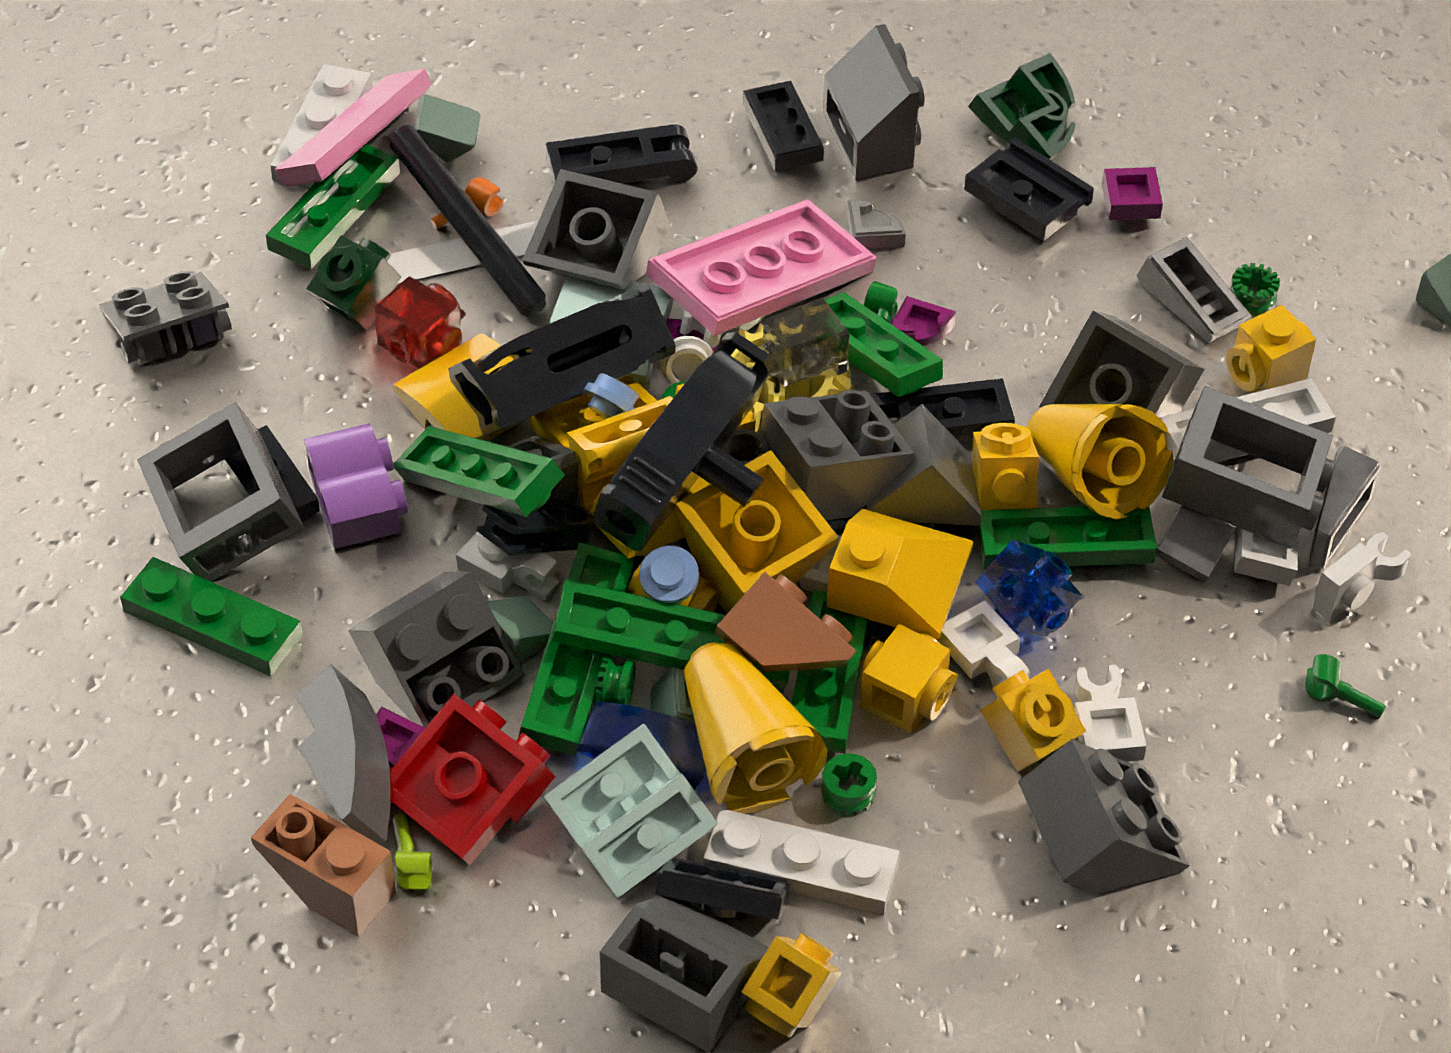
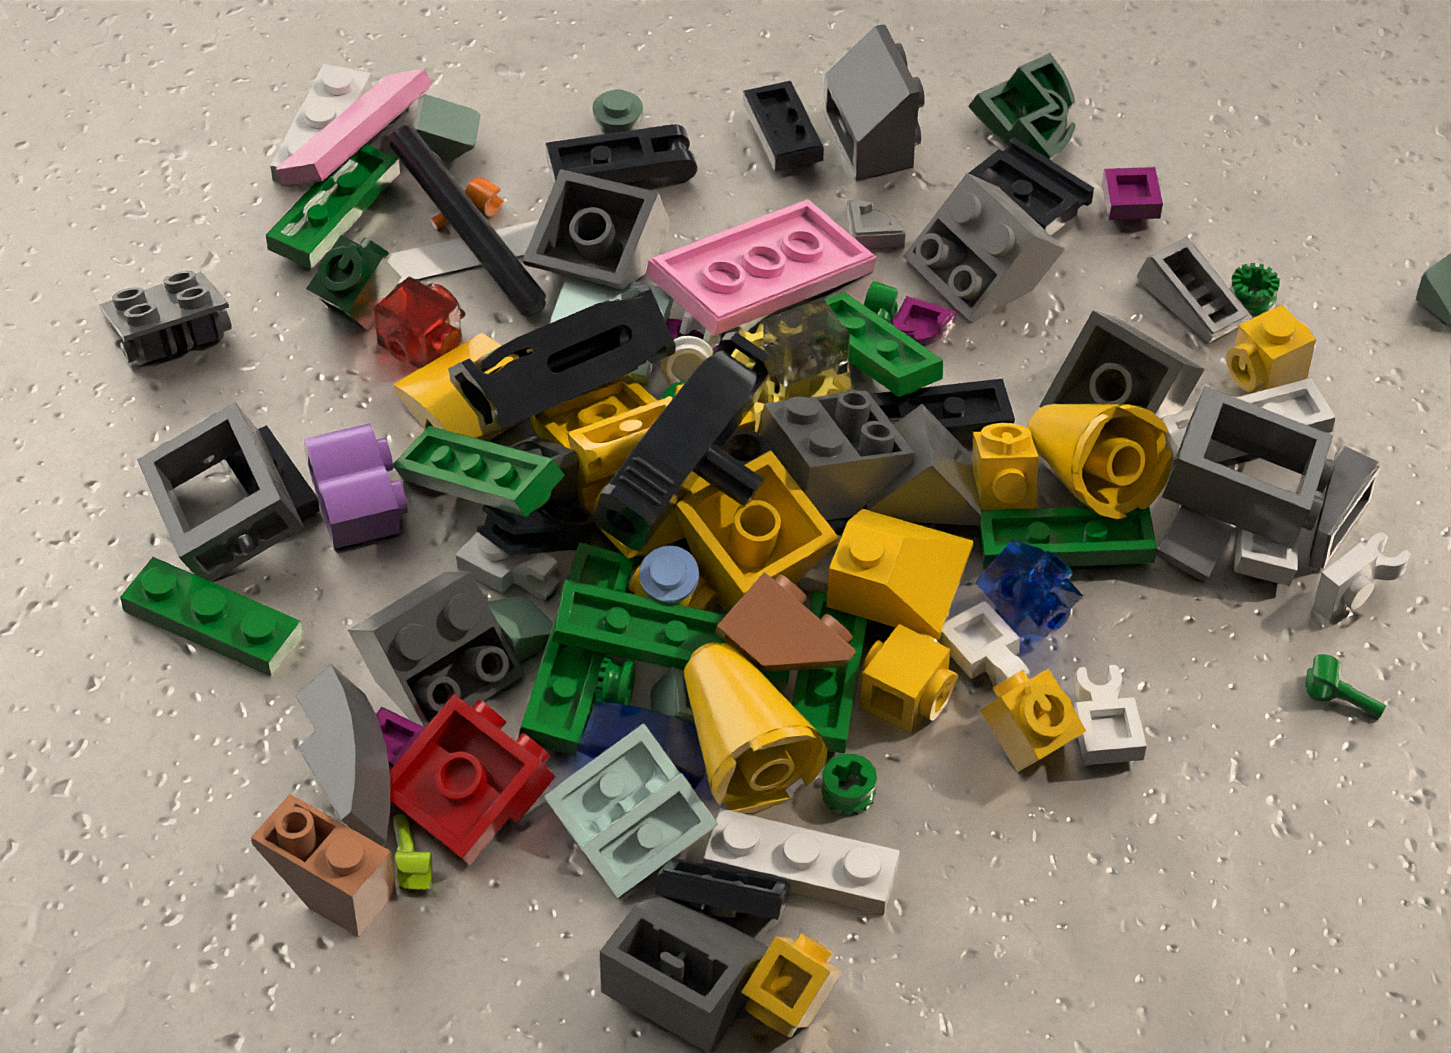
light blue plate [583,373,639,419] -> none
dark grey slope [1018,739,1190,895] -> none
none -> sand green plate [592,89,643,134]
none -> light grey slope [903,173,1065,322]

